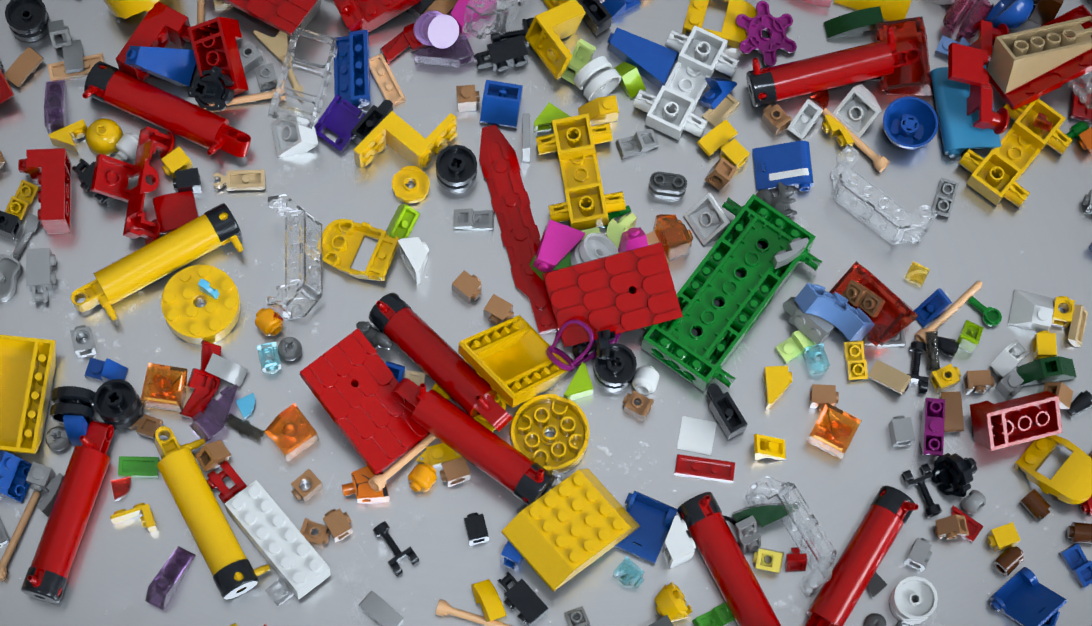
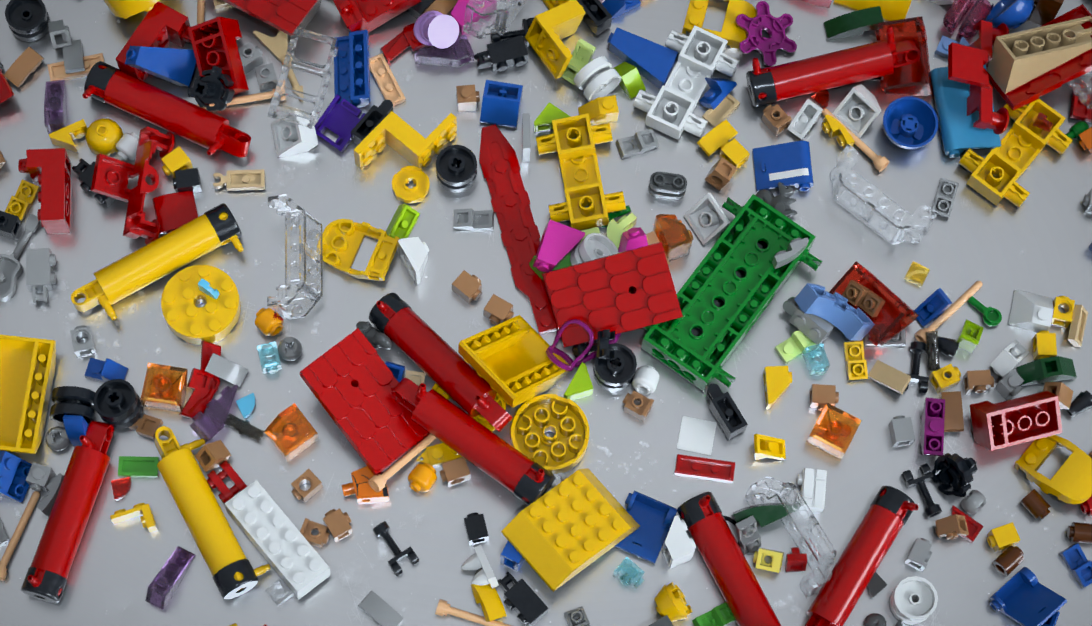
none -> white tile [461,545,499,589]
none -> white brick [796,468,827,513]

